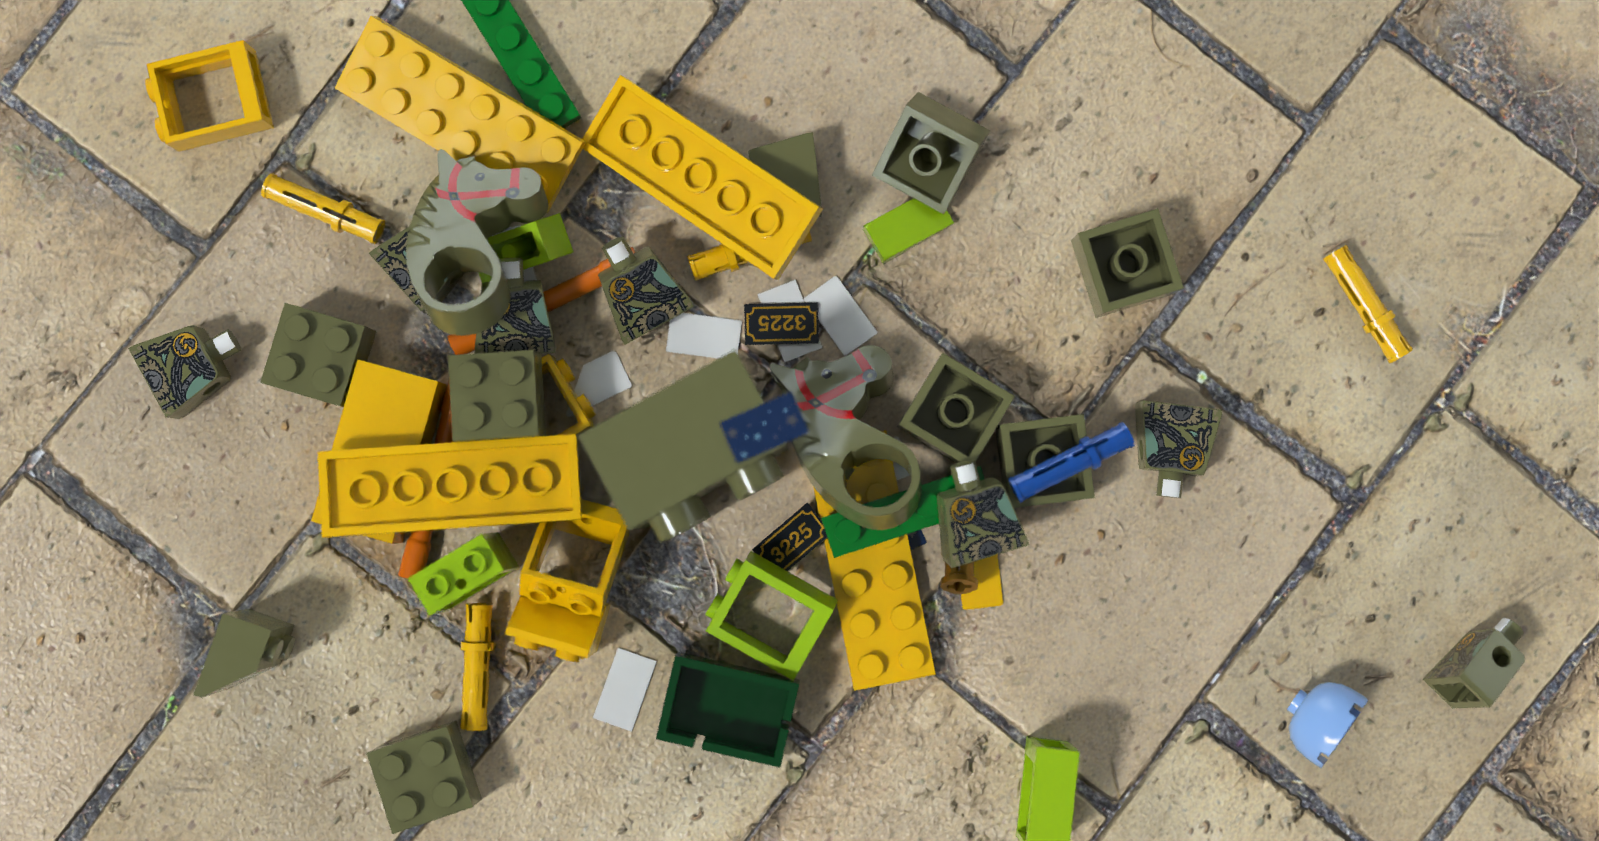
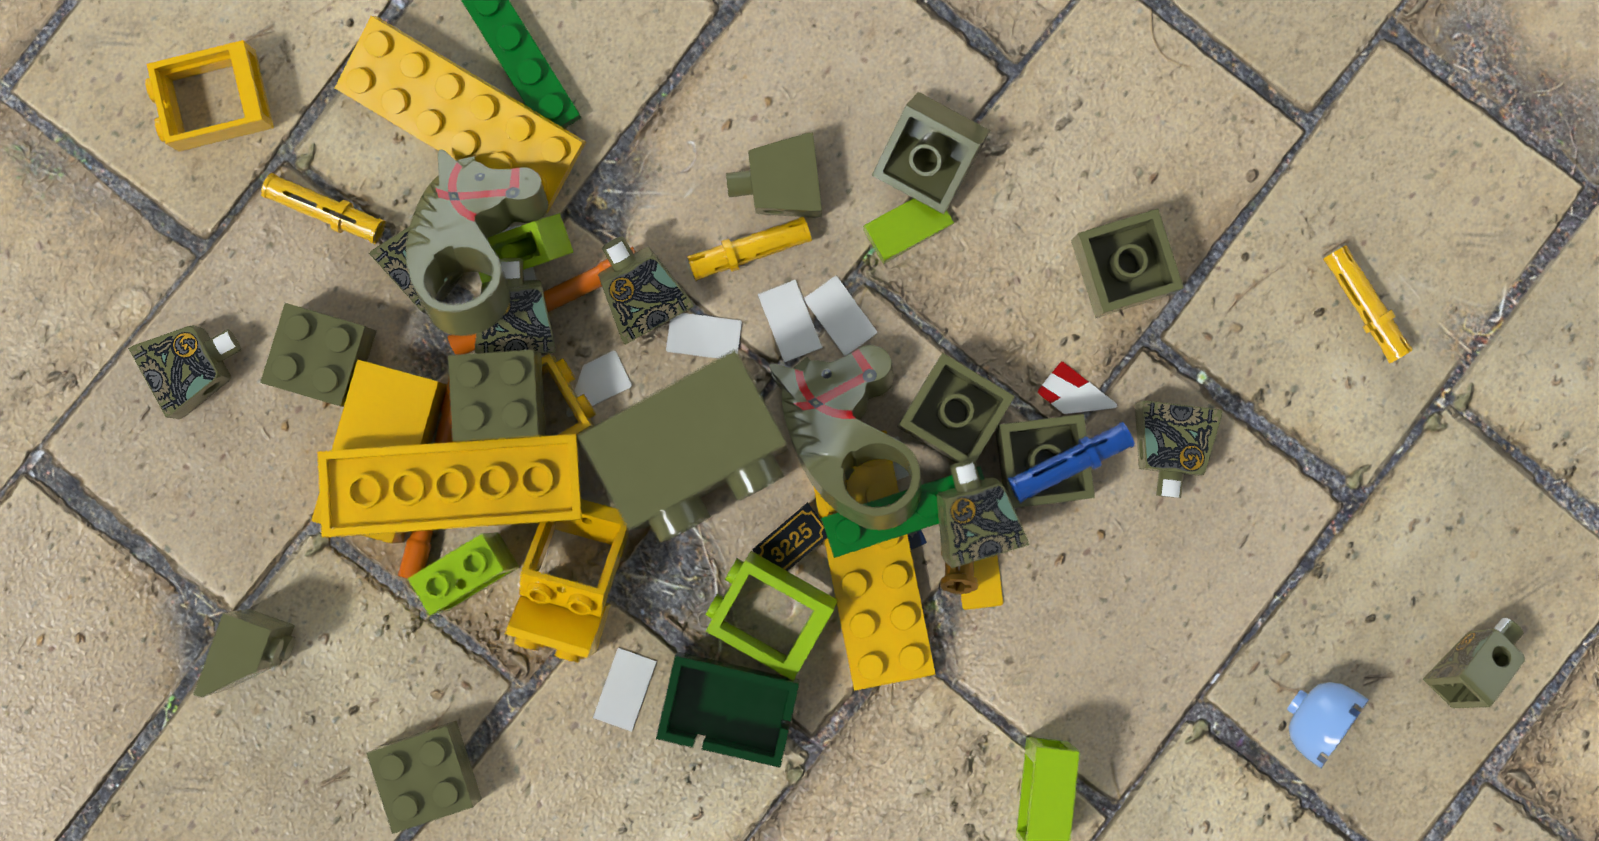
yellow pin [460,603,494,731] -> none
yellow plate [582,75,823,280] -> none
dark blue sticker [720,392,809,463] -> none
black sticker [744,303,819,345] -> none
none -> white sticker [1038,362,1117,414]

